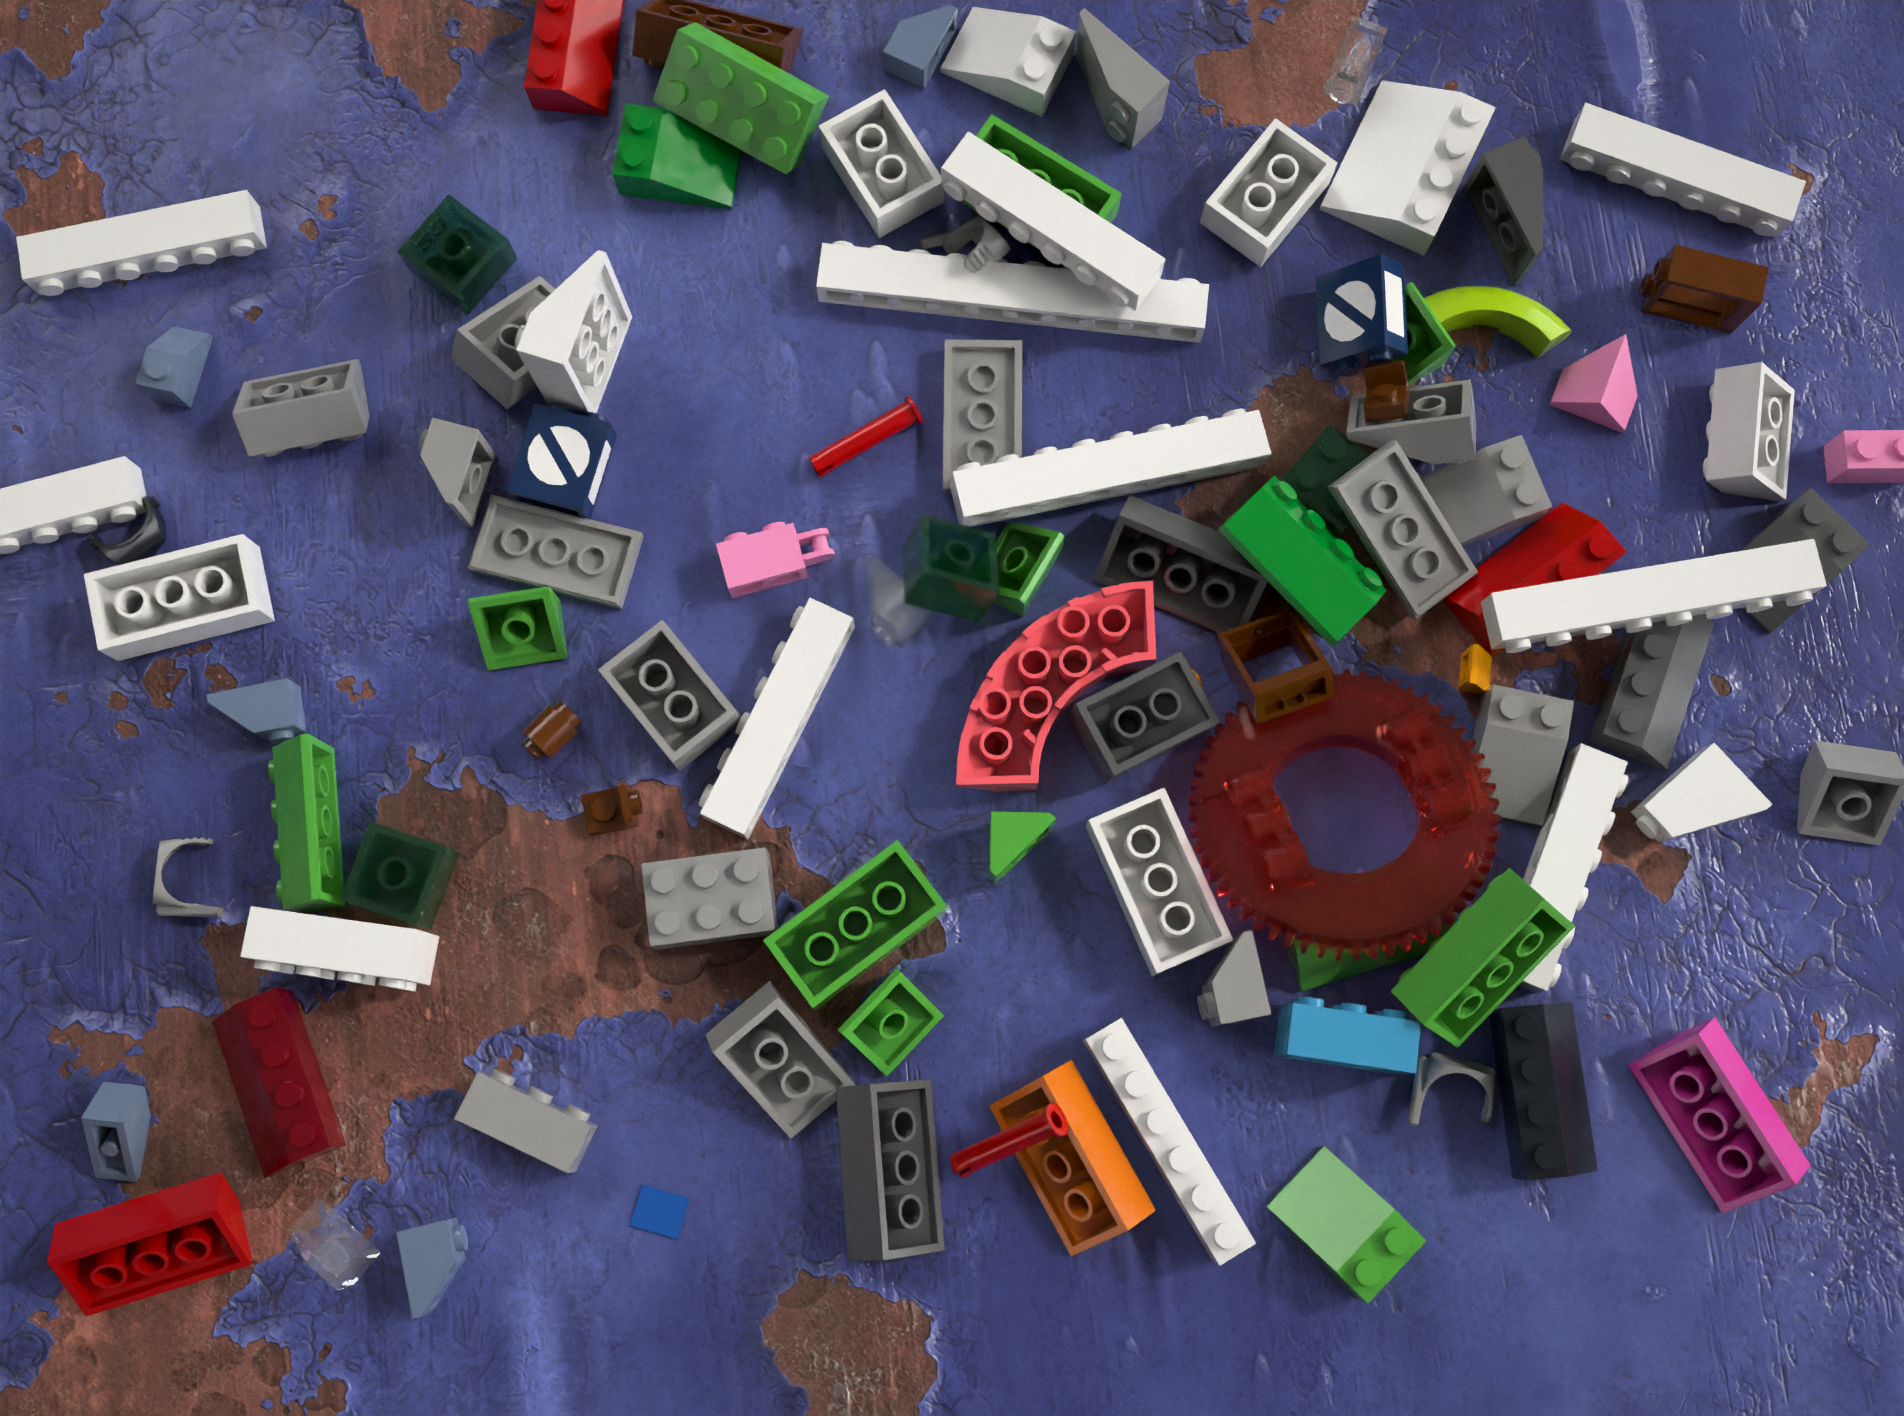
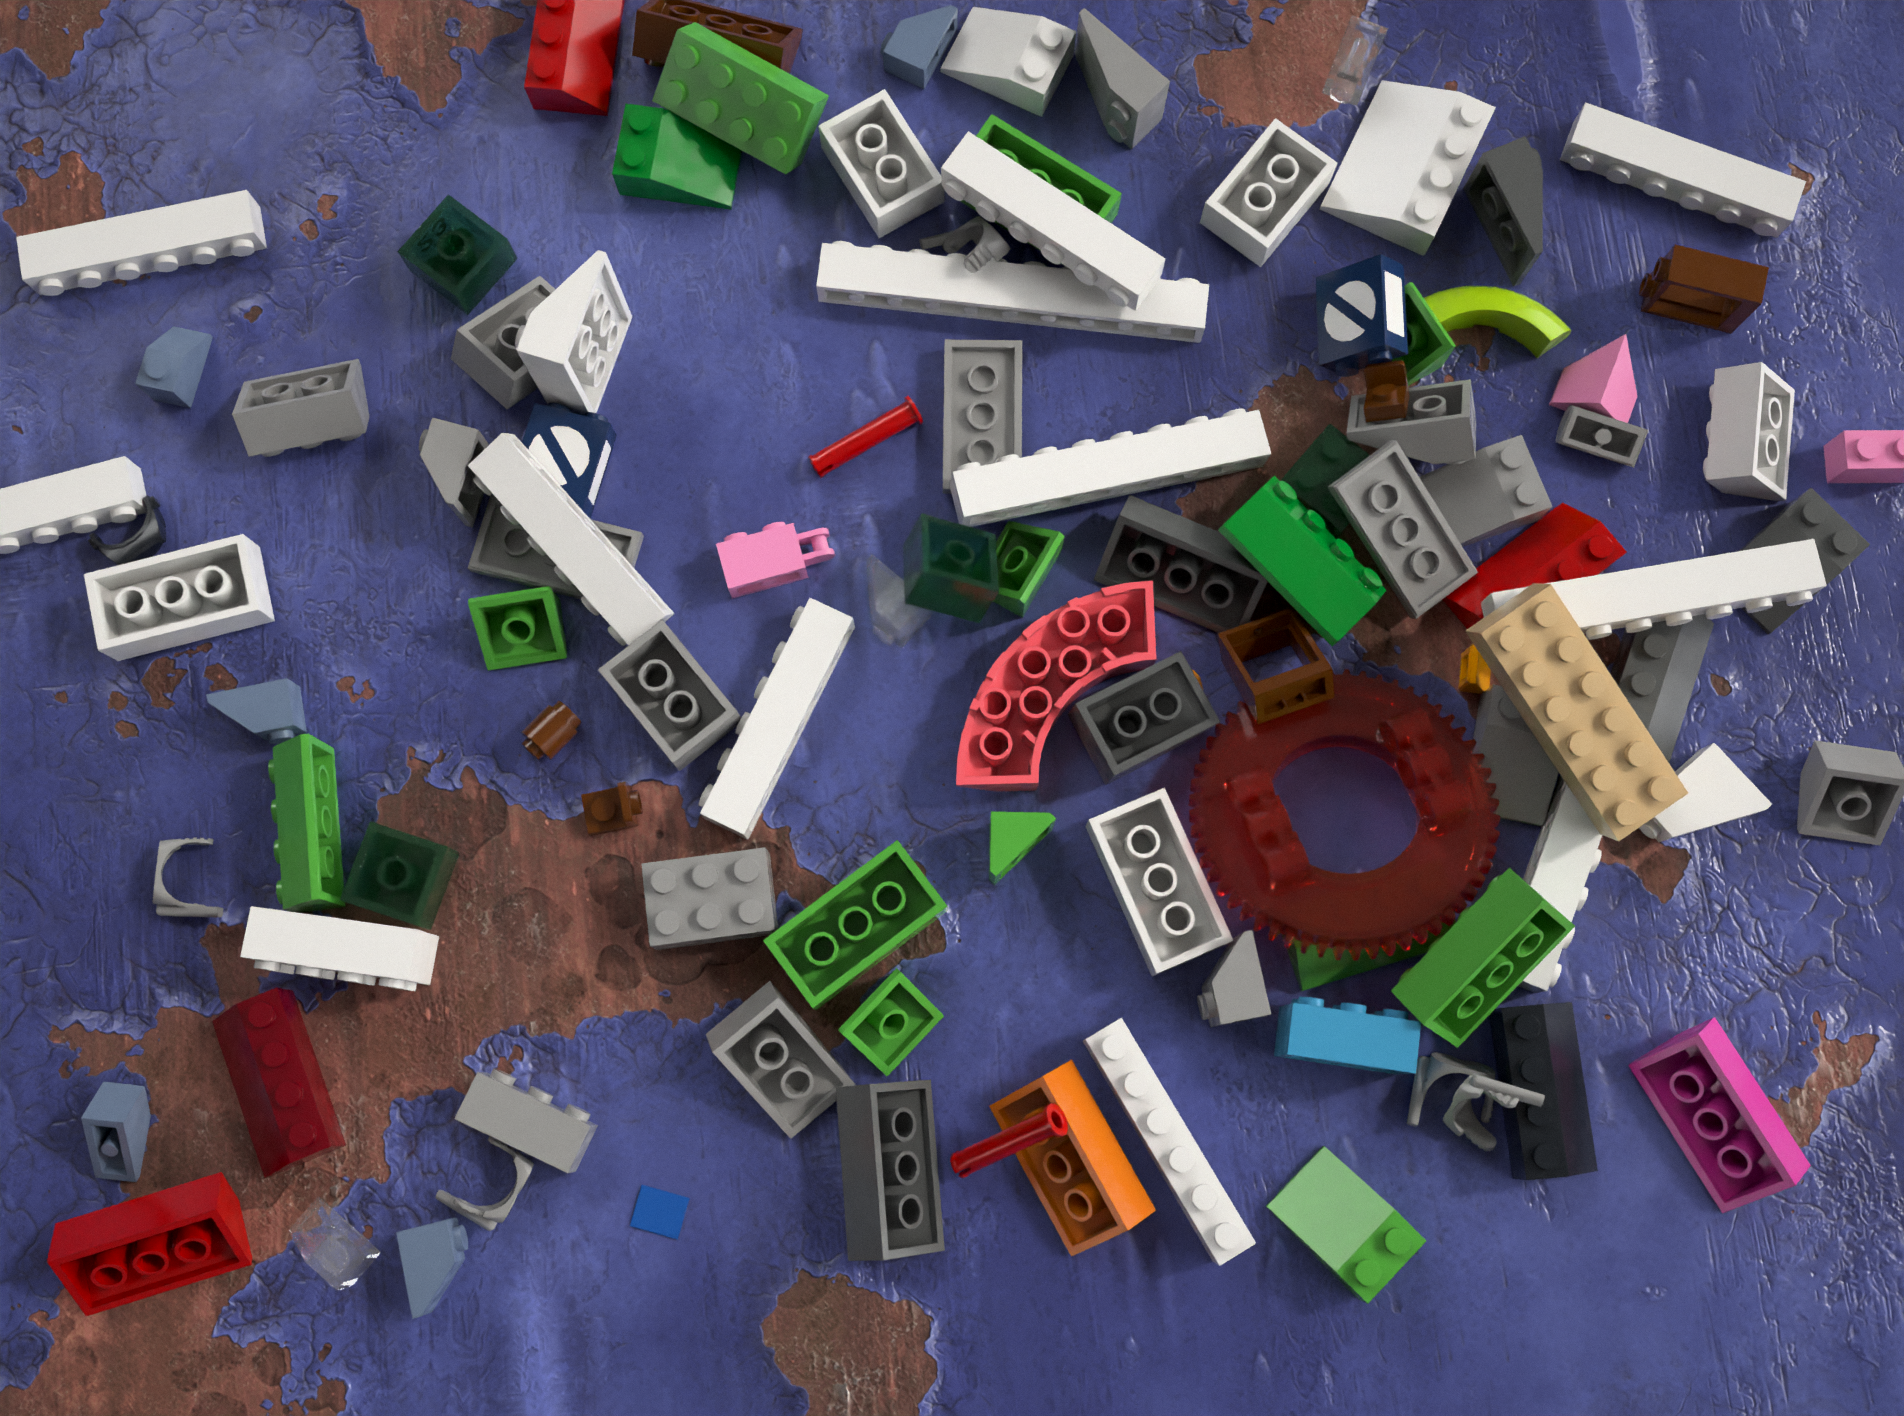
none -> light grey helmet [435,1136,534,1231]
none -> white brick [467,433,675,646]
none -> light grey helmet [1443,1073,1545,1151]
none -> tan brick [1465,583,1688,841]
none -> light grey brick [1556,405,1648,468]

